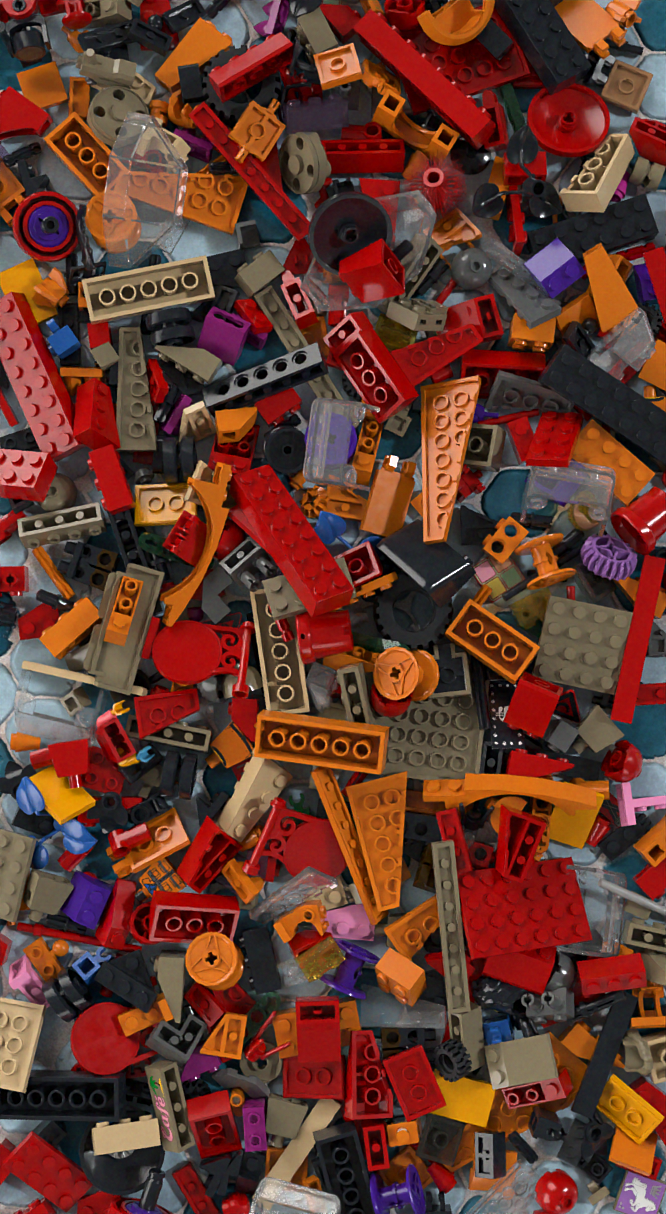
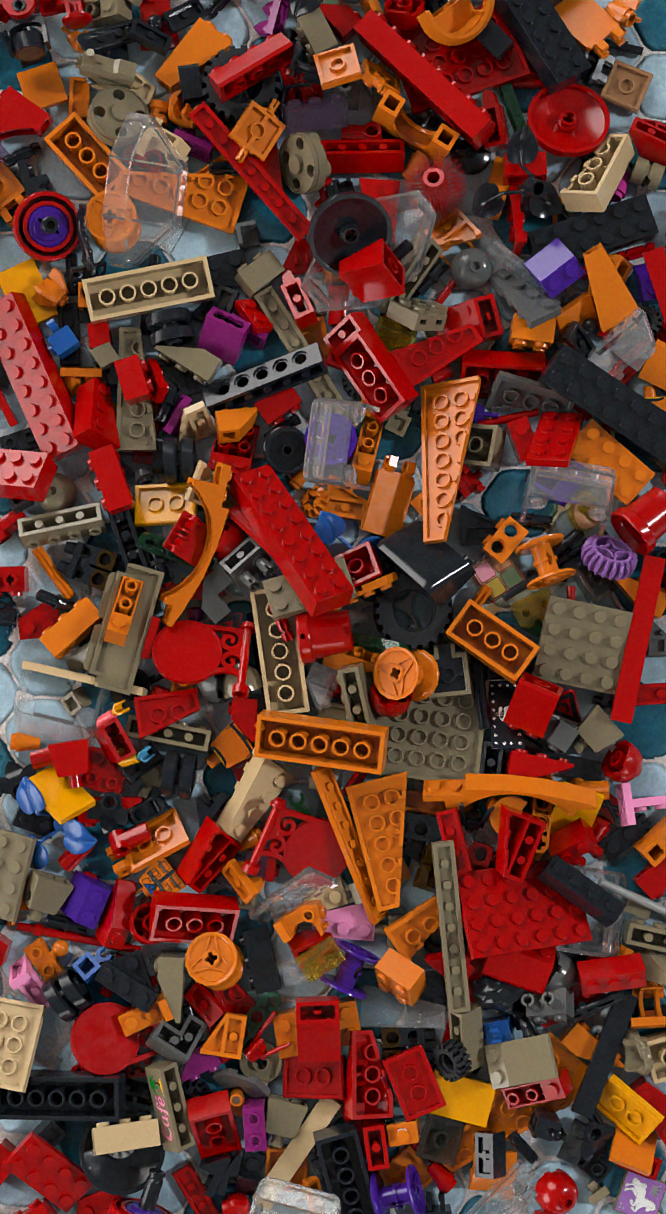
none -> red brick [114,354,155,406]
none -> black brick [537,854,626,928]
none -> red brick [548,817,604,869]

